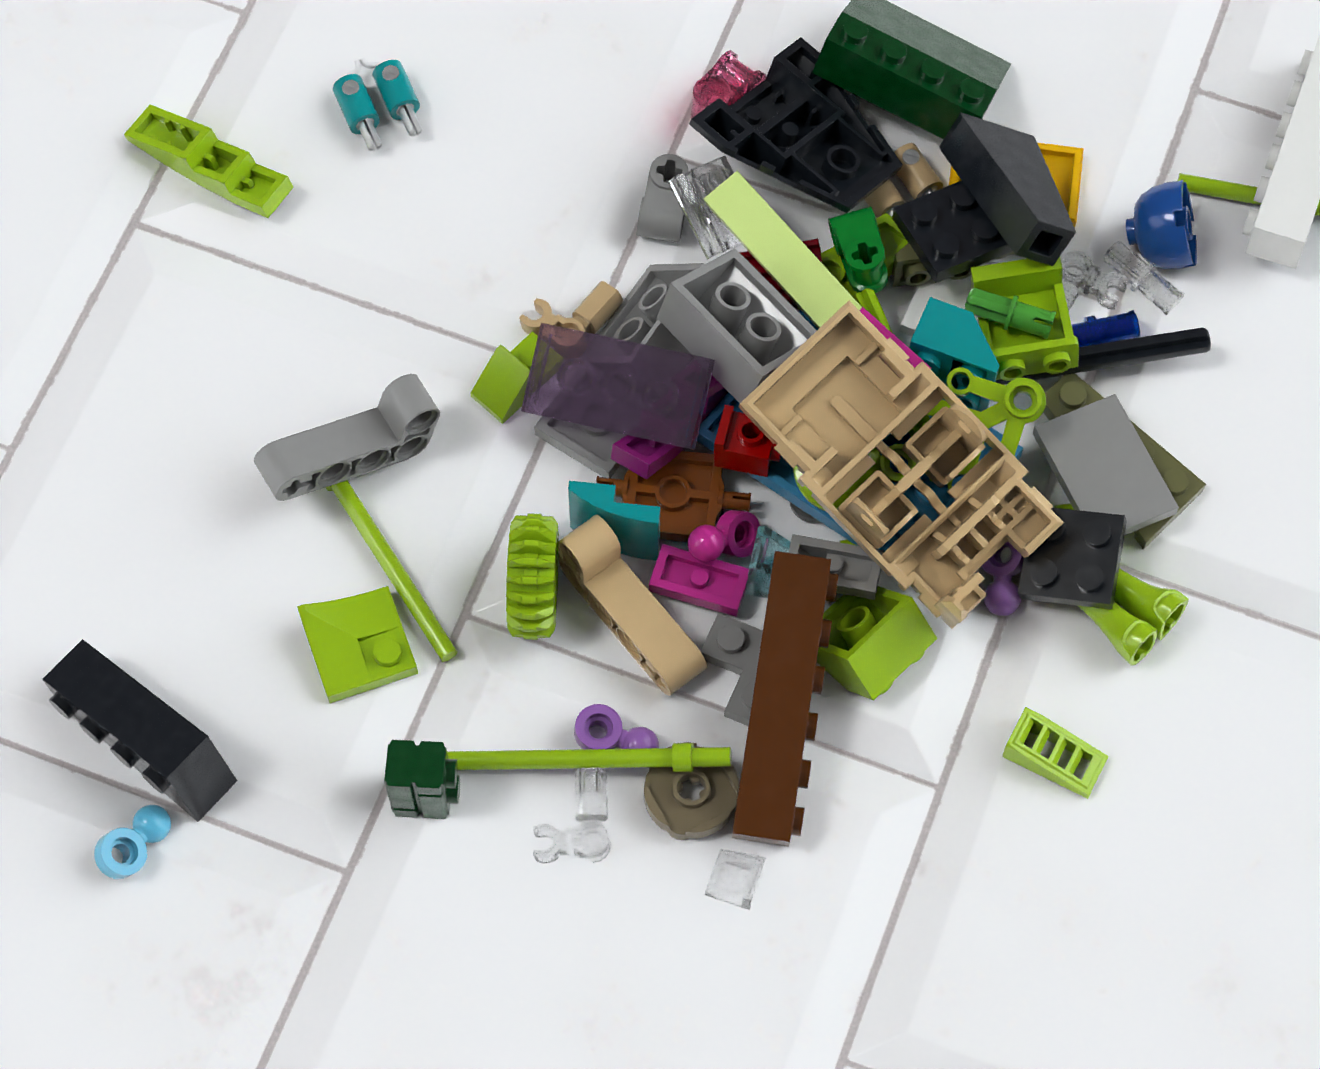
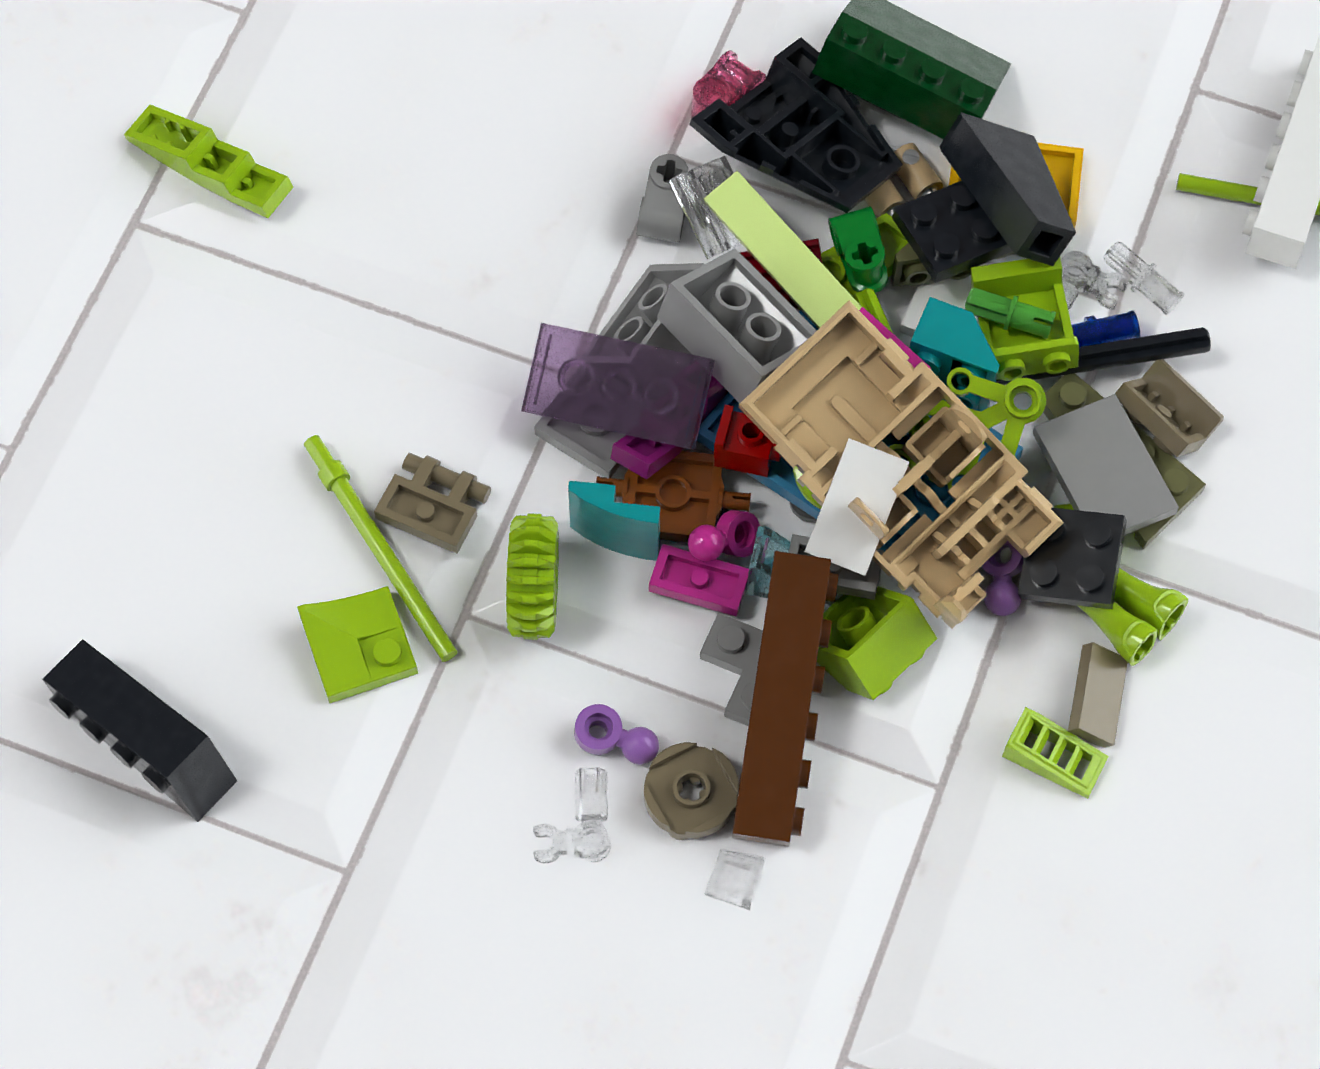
medium azure plate [94,805,171,879] -> none
light grey beam [254,374,440,501] -> none
teal piece [332,57,422,151] -> none
dark green brick [384,739,460,819] -> none
lime bar [447,743,732,772] -> none
lime slope [470,331,565,424] -> none
tan bar [519,281,623,360] -> none
tan beam [558,515,707,696] -> none
blue cylinder [1126,180,1197,269] -> none
none -> dark tan plate [374,452,491,554]
none -> white sticker [804,438,909,576]
none -> tile [1068,642,1128,748]
none -> dark tan bracket [1115,359,1224,457]

